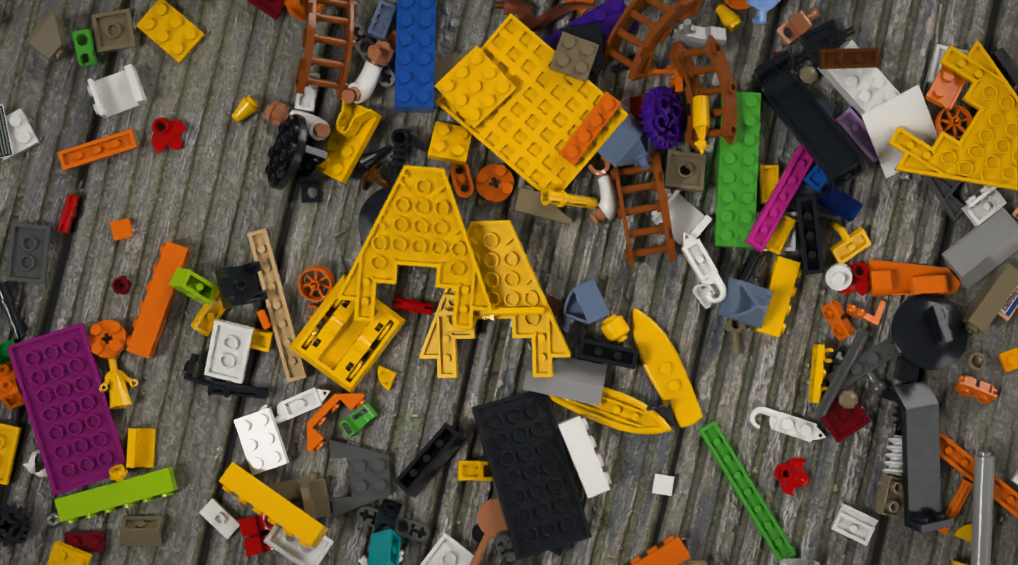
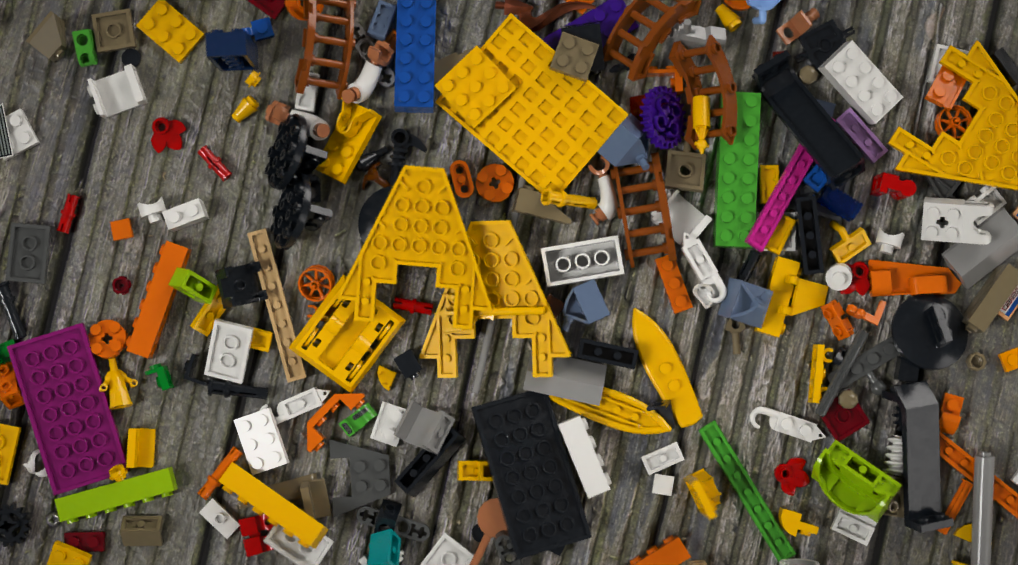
orange plate [57,129,138,171] -> none
orange tile [257,309,273,330] -> none
yellow plate [428,121,472,166] -> none
orange plate [559,91,622,166] -> none
yellow head [601,313,630,344] -> none
reddish brown plate [819,48,879,70] -> none
white sticker [861,84,938,179] -> none
orange hinge [953,374,998,404] -> none
none -> black piece [121,49,141,67]
none -> white piece [137,197,166,224]
none -> green bracket [145,363,174,391]
none -> white brick [162,198,209,232]
none -> red pin [197,145,232,181]
none -> orange pin [198,446,243,500]
none -> dark blue brick [206,28,259,71]
none -> blue plate [241,17,275,42]
none -> yellow plate [244,70,262,88]
none -> black bracket [270,173,333,250]
none -> white plate [370,401,406,447]
none -> black brick [394,349,423,380]
none -> light grey panel [394,400,455,454]
none -> white brick [540,235,625,288]
none -> white plate [641,442,685,475]
none -> orange plate [654,255,693,314]
none -> yellow plate [683,468,722,520]
none -> yellow flag [777,275,829,316]
none -> yellow brick [778,507,819,537]
none -> lime piece [811,440,902,523]
none -> red legs [870,172,916,200]
none -> white piece [875,228,905,255]
none -> white brick [921,197,994,245]
none -> orange brick [939,392,964,435]

